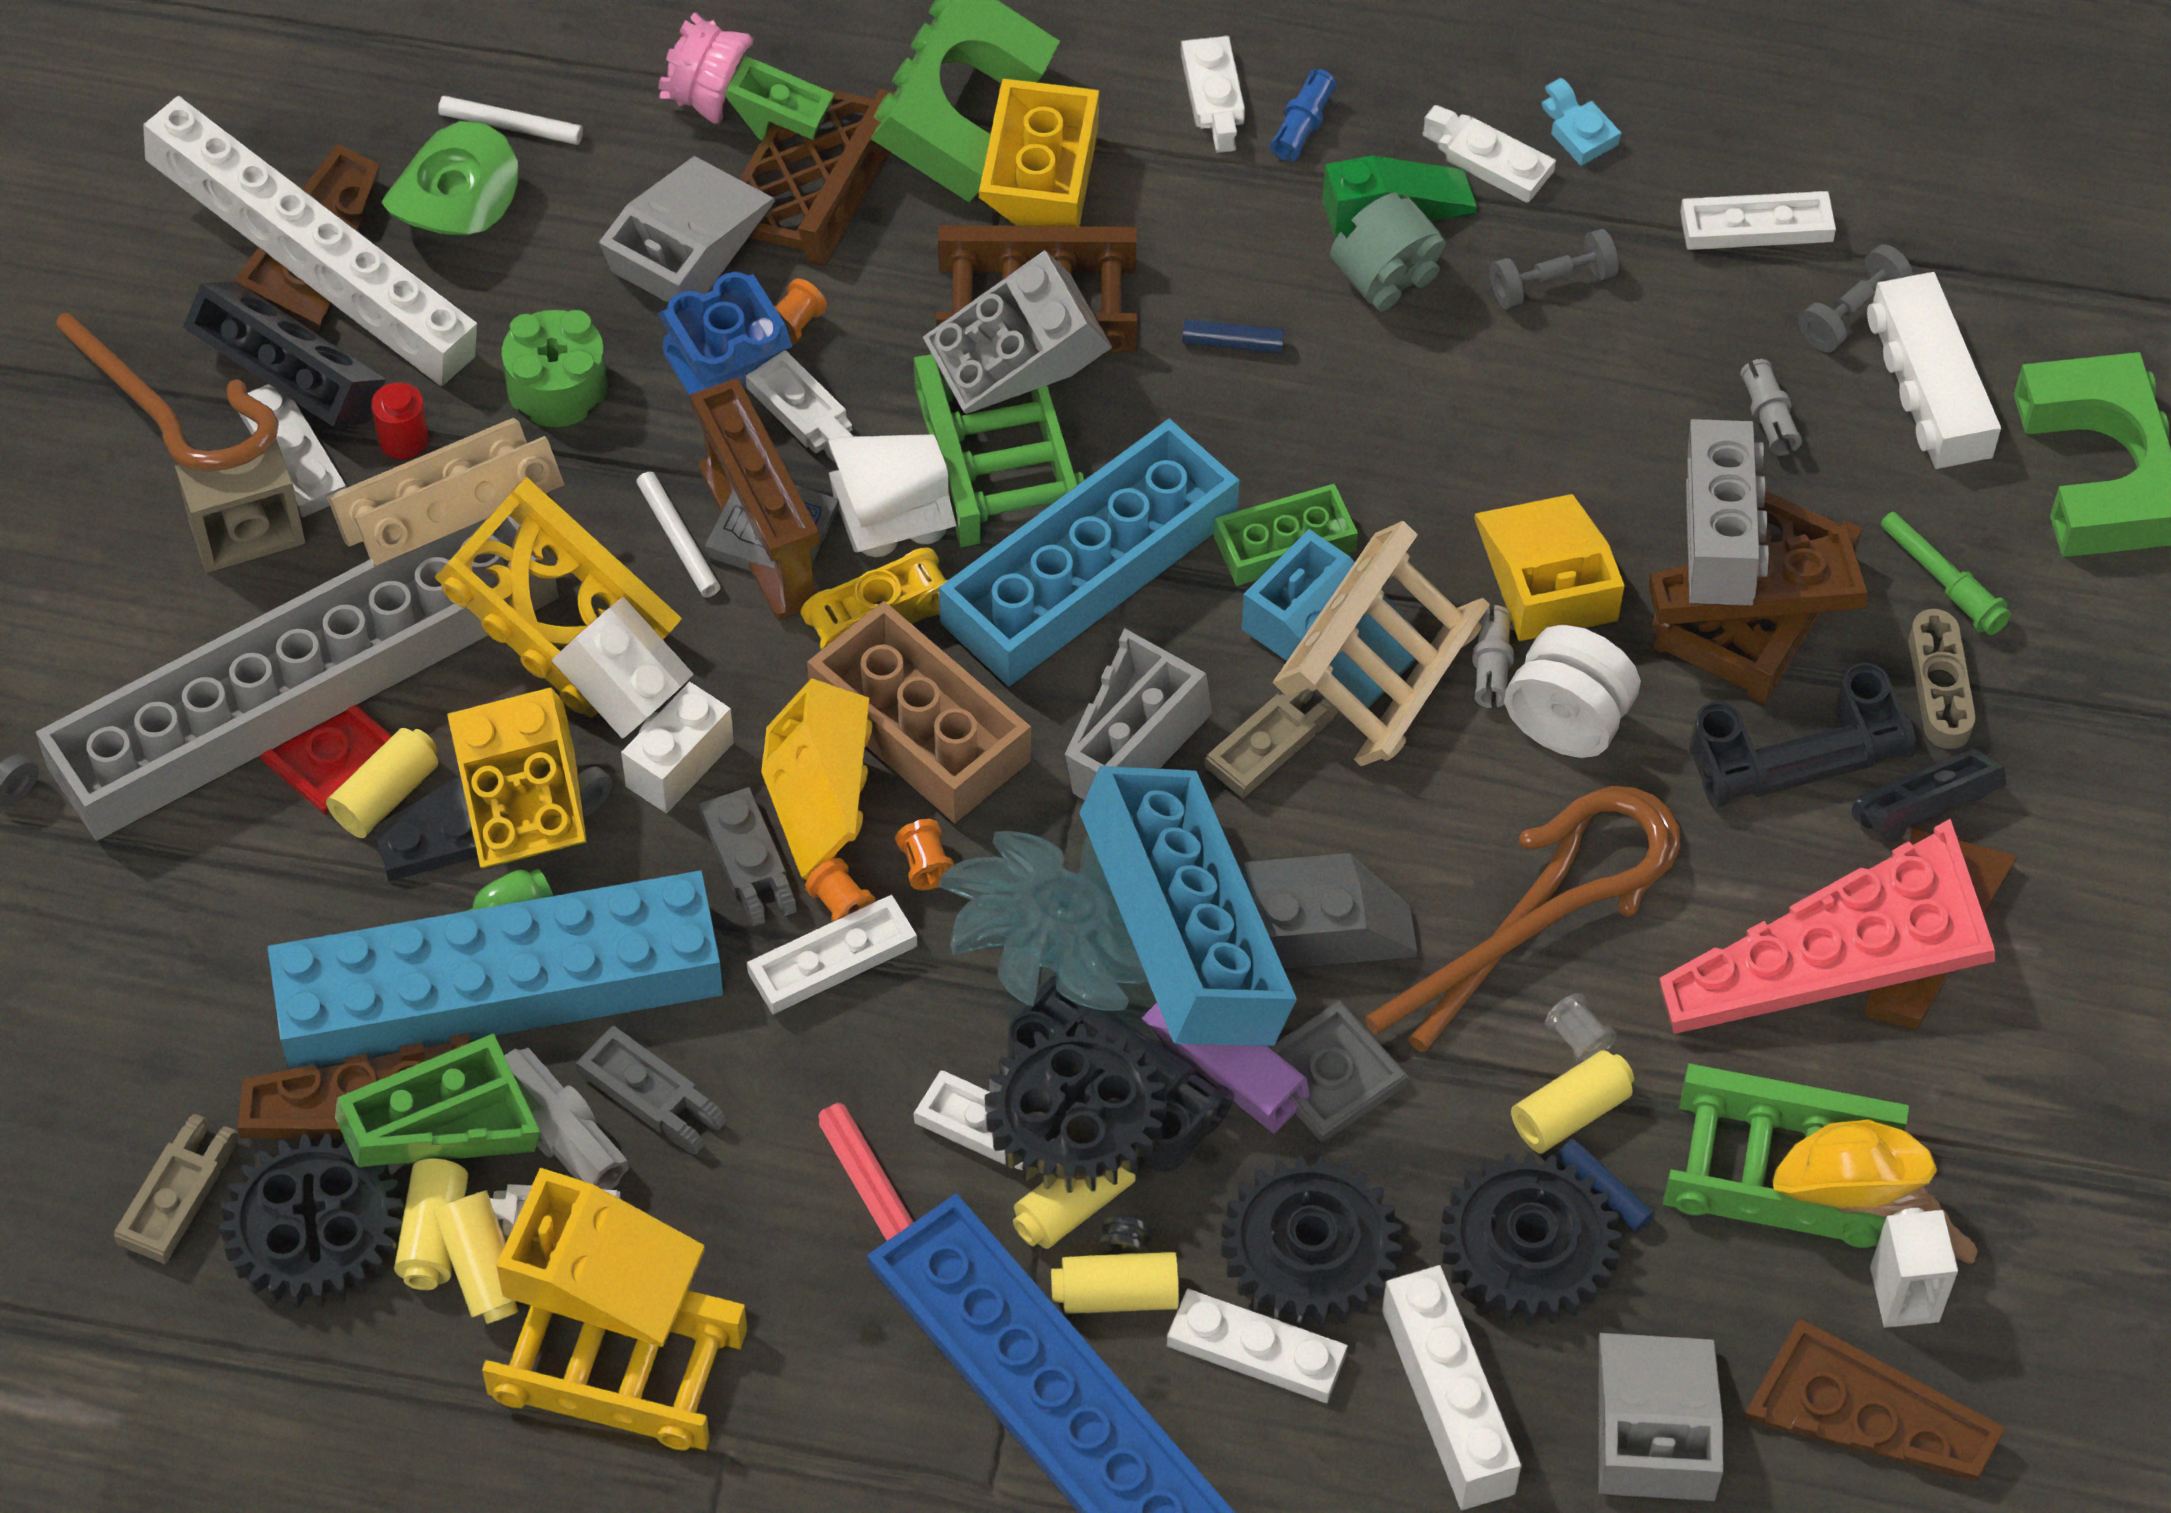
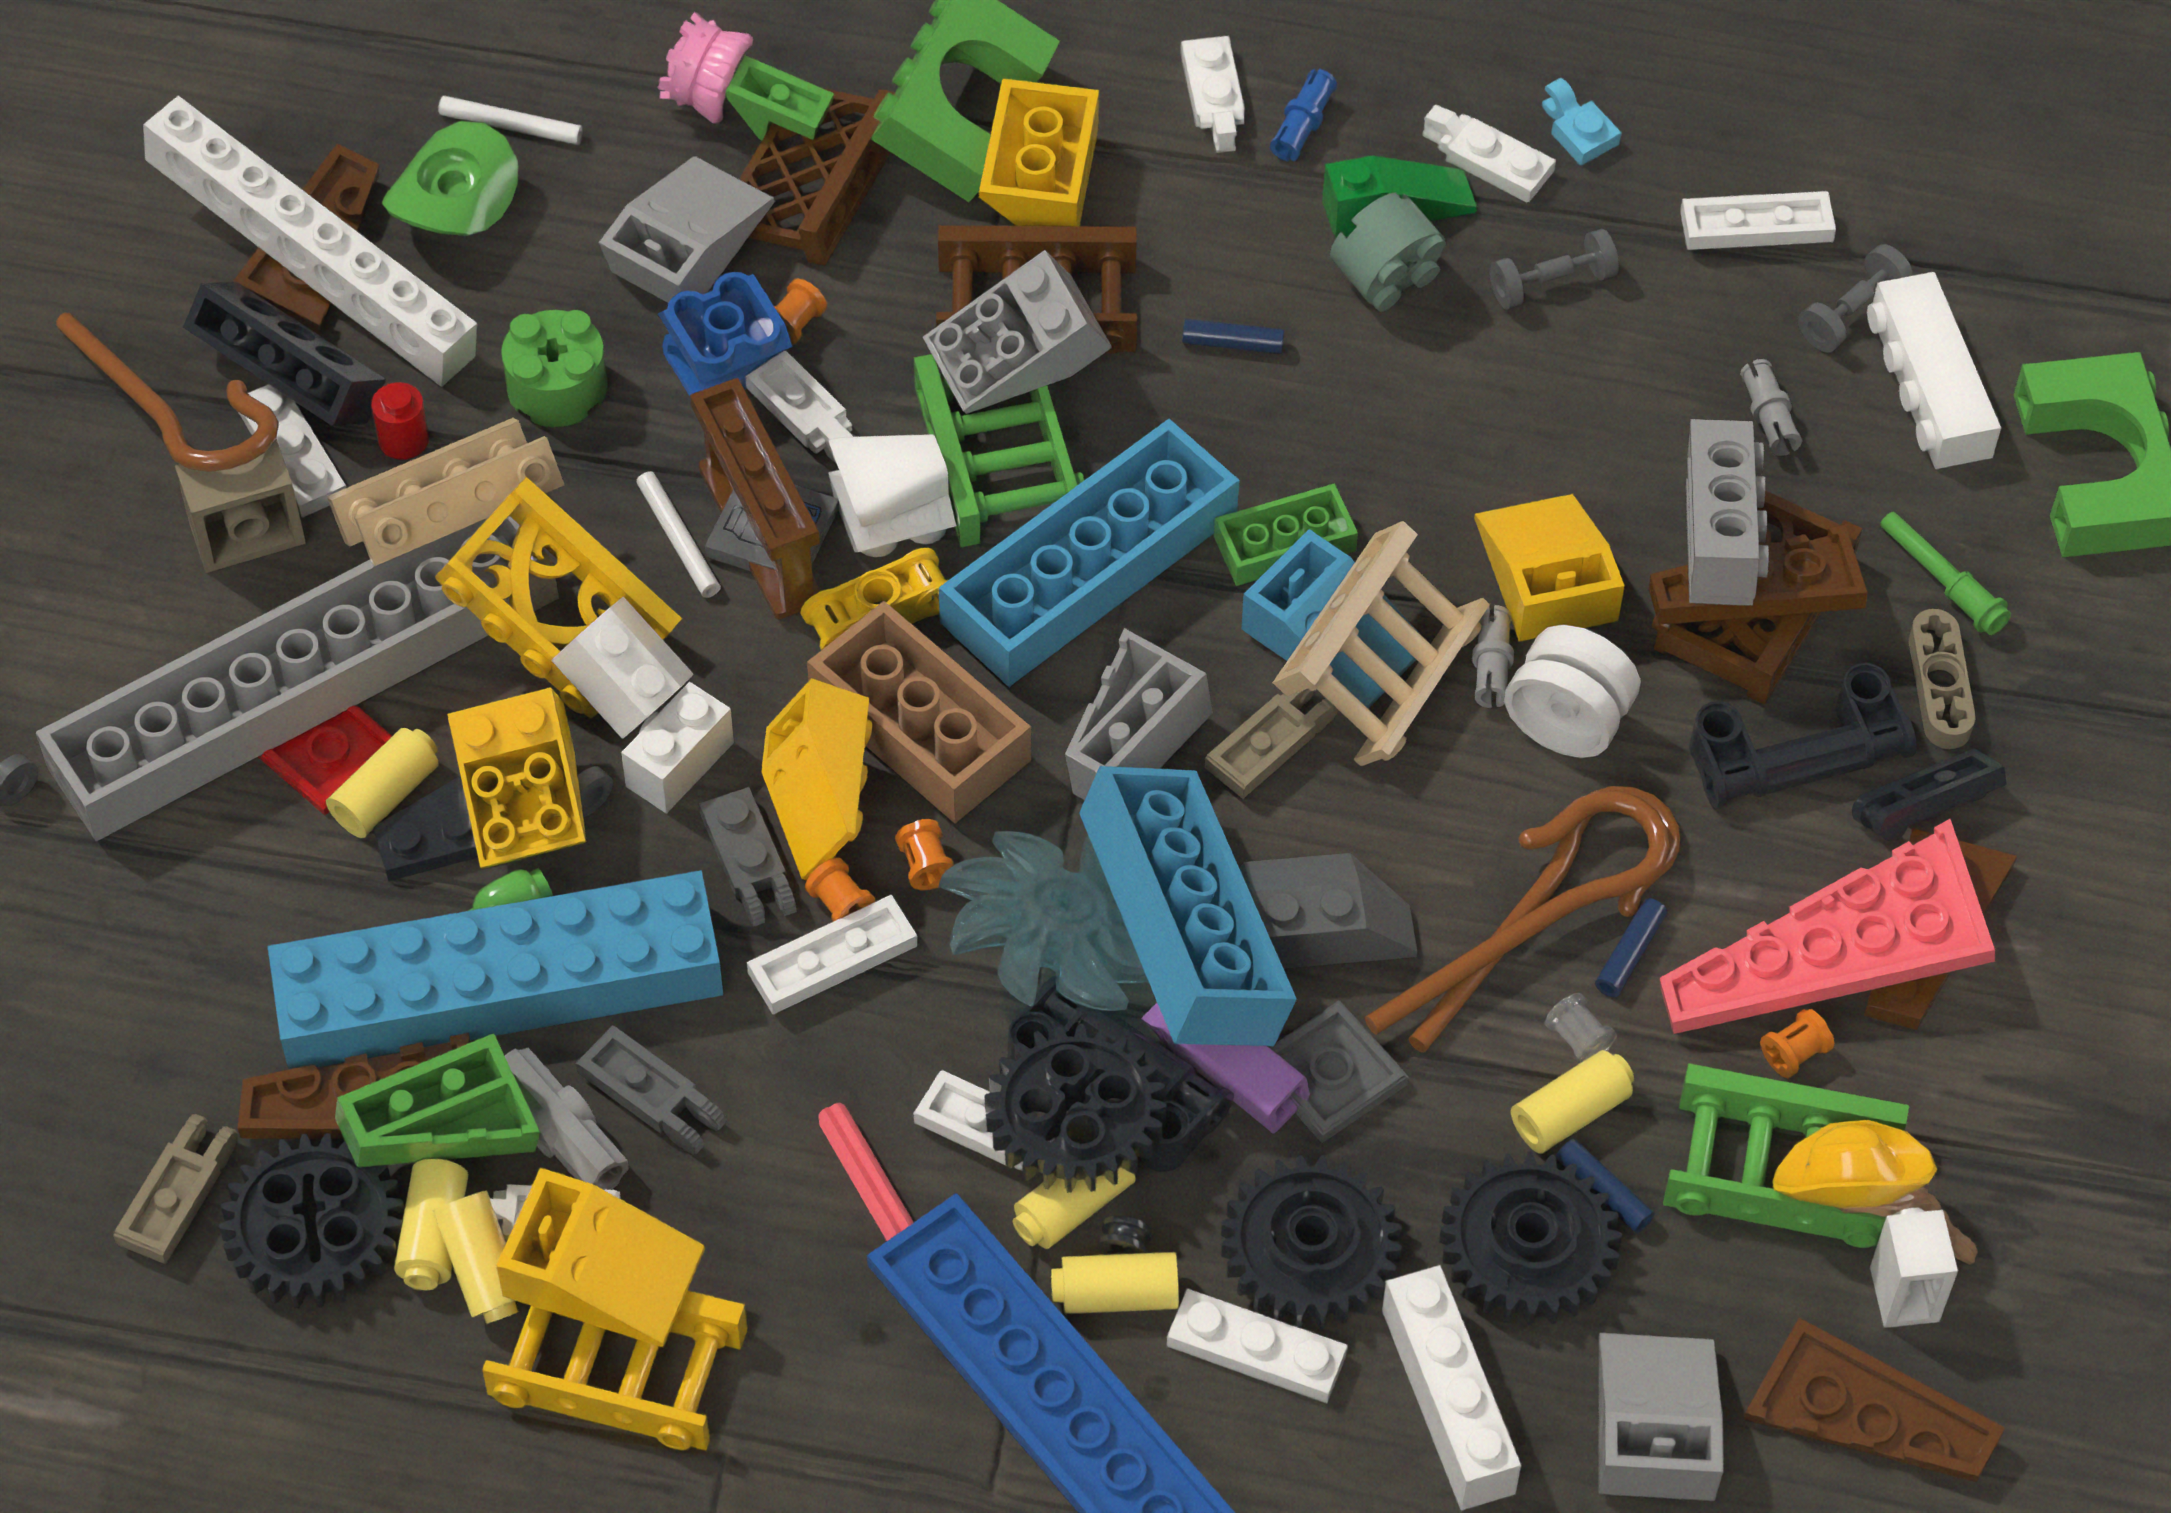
none -> dark blue piece [1595,898,1668,997]
none -> orange bush [1760,1009,1835,1078]

